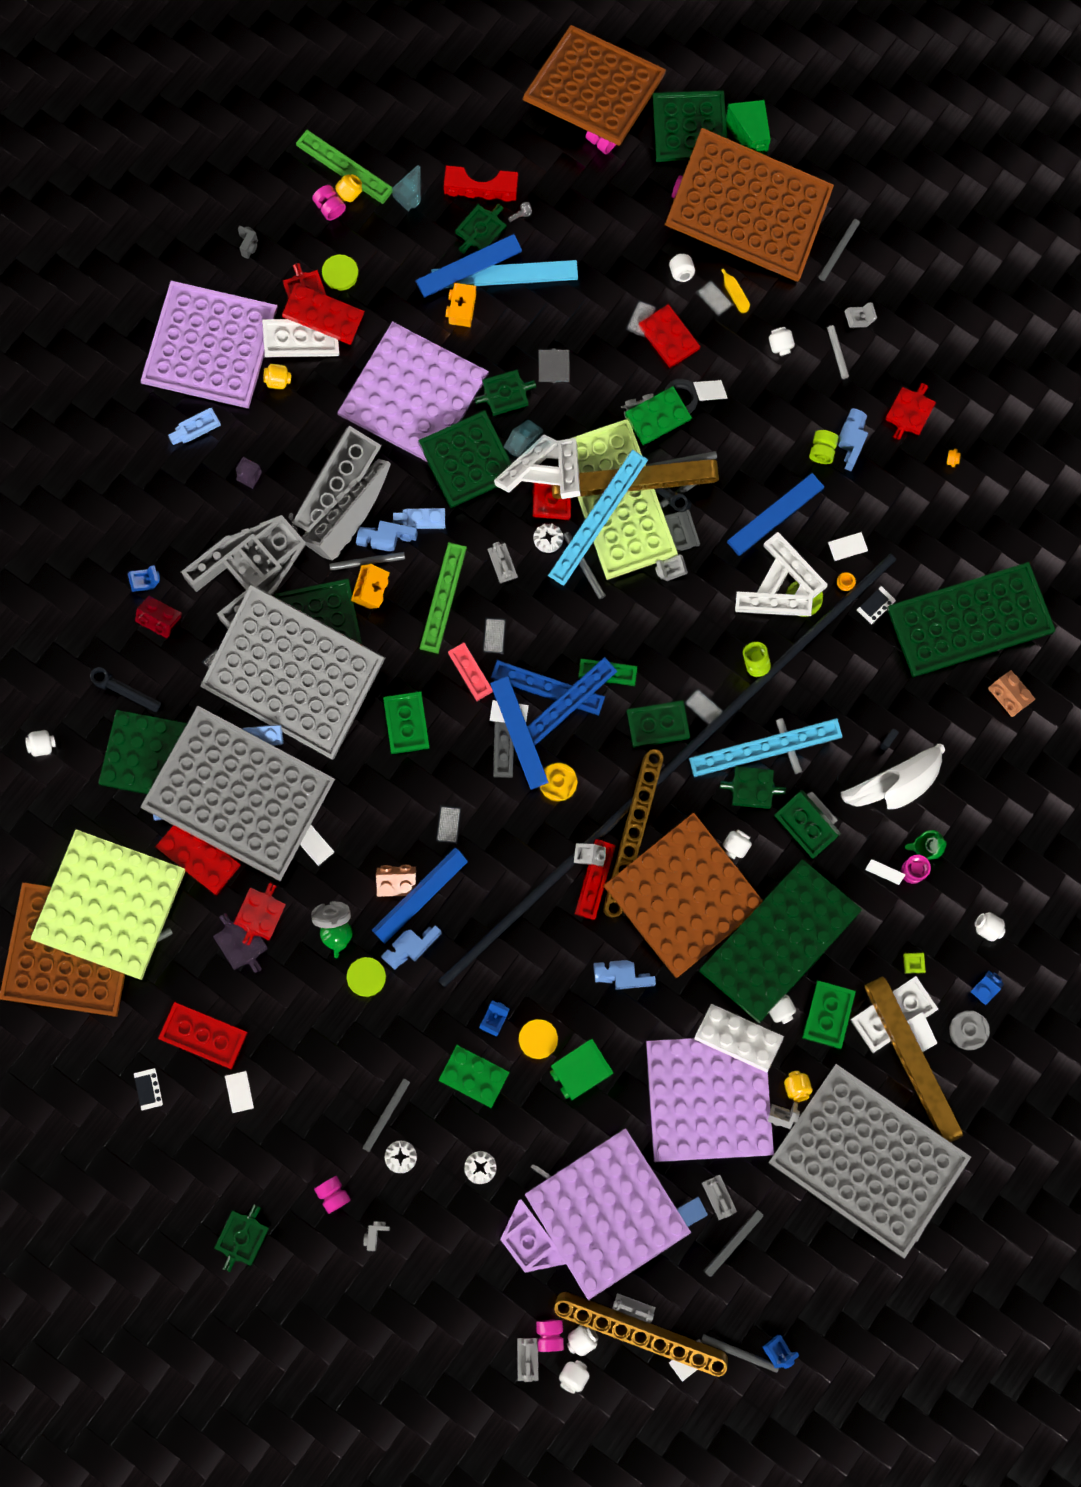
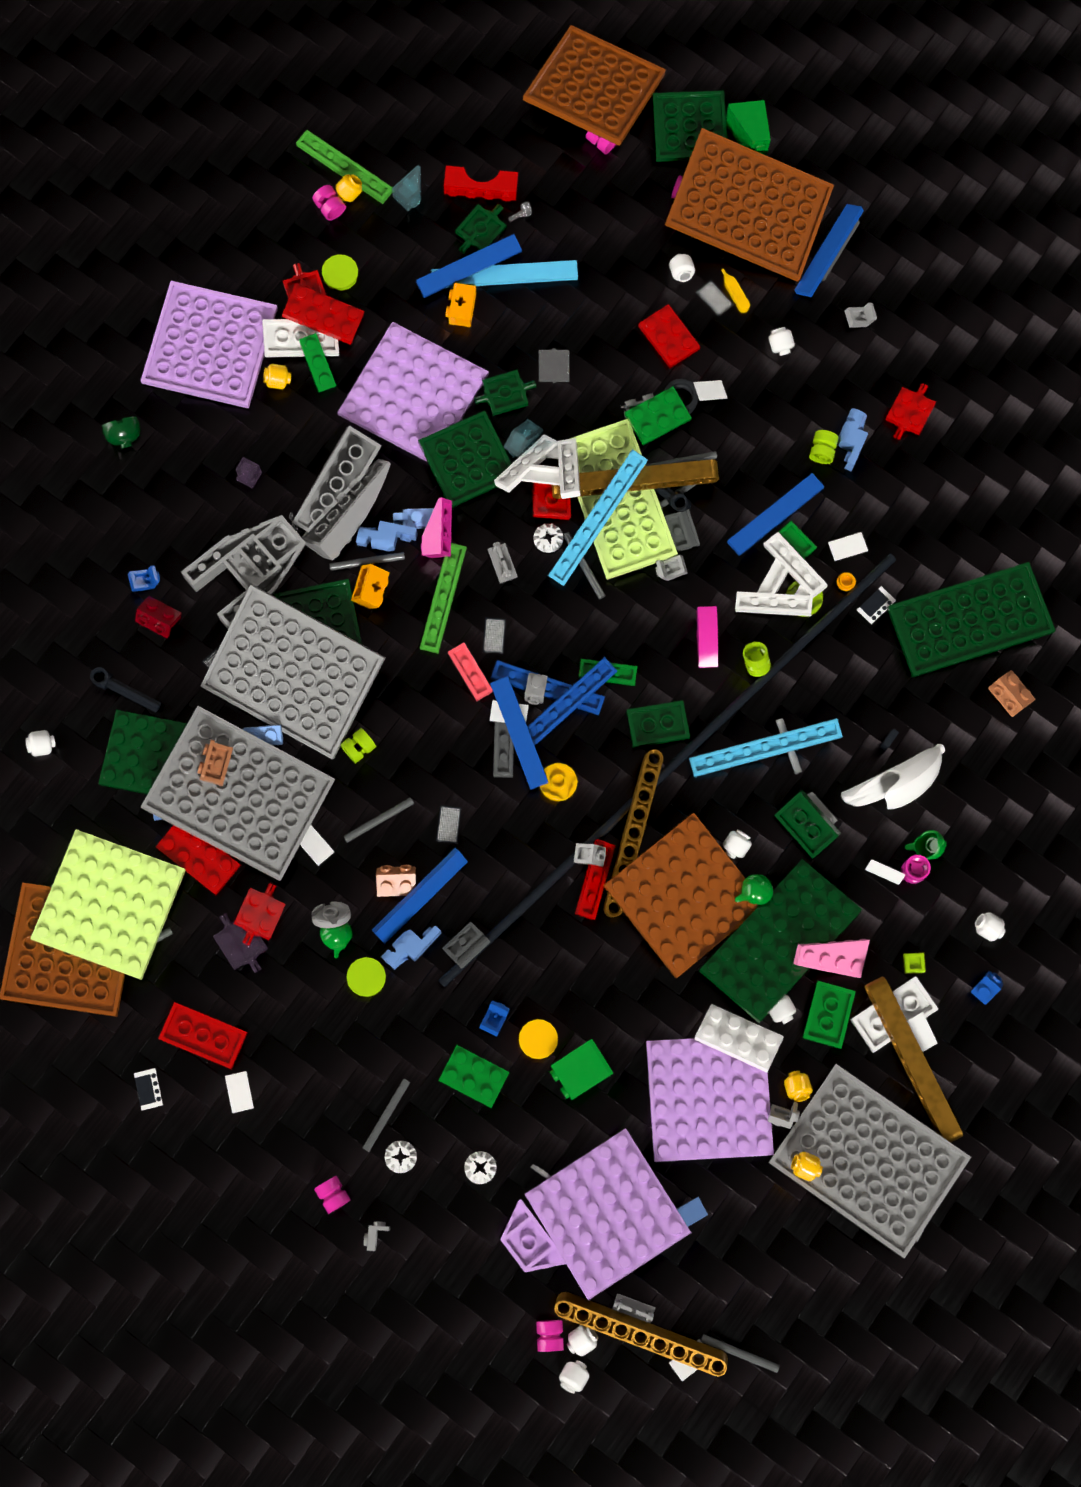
light blue hinge [168,408,221,445] -> none
dark green plate [214,1204,269,1272] -> none
dark grey bracket [238,226,258,259] -> none
green plate [383,692,430,754] -> none
light grey hinge [517,1338,538,1382] -> none
medium blue plate [594,960,656,989] -> none
sticker [626,300,657,337] -> none
sticker [684,688,723,725] -> none
light grey hinge [702,1175,737,1220] -> none
dark grey tile [703,1210,763,1276] -> none
dark green plate [720,766,786,809] -> none
blue bracket [763,1335,799,1369] -> none
light grey bar [827,325,849,379] -> none
light orange plate [947,449,961,468] -> none
light grey tile [949,1011,990,1050] -> none
none -> dark green cylinder [102,416,141,448]
none -> nougat bracket [197,739,233,786]
none -> green plate [298,333,336,393]
none -> lime wheel [340,728,377,764]
none -> dark grey bar [344,797,414,842]
none -> slope [421,497,452,558]
none -> dark grey plate [442,922,490,969]
none -> light grey bracket [525,673,548,705]
none -> dark pink slope [696,606,718,668]
none -> green hair [735,874,773,905]
none -> green tile [779,521,817,559]
none -> yellow head [791,1151,823,1181]
none -> bright pink wing [793,939,870,978]
none -> blue tile [795,204,864,297]

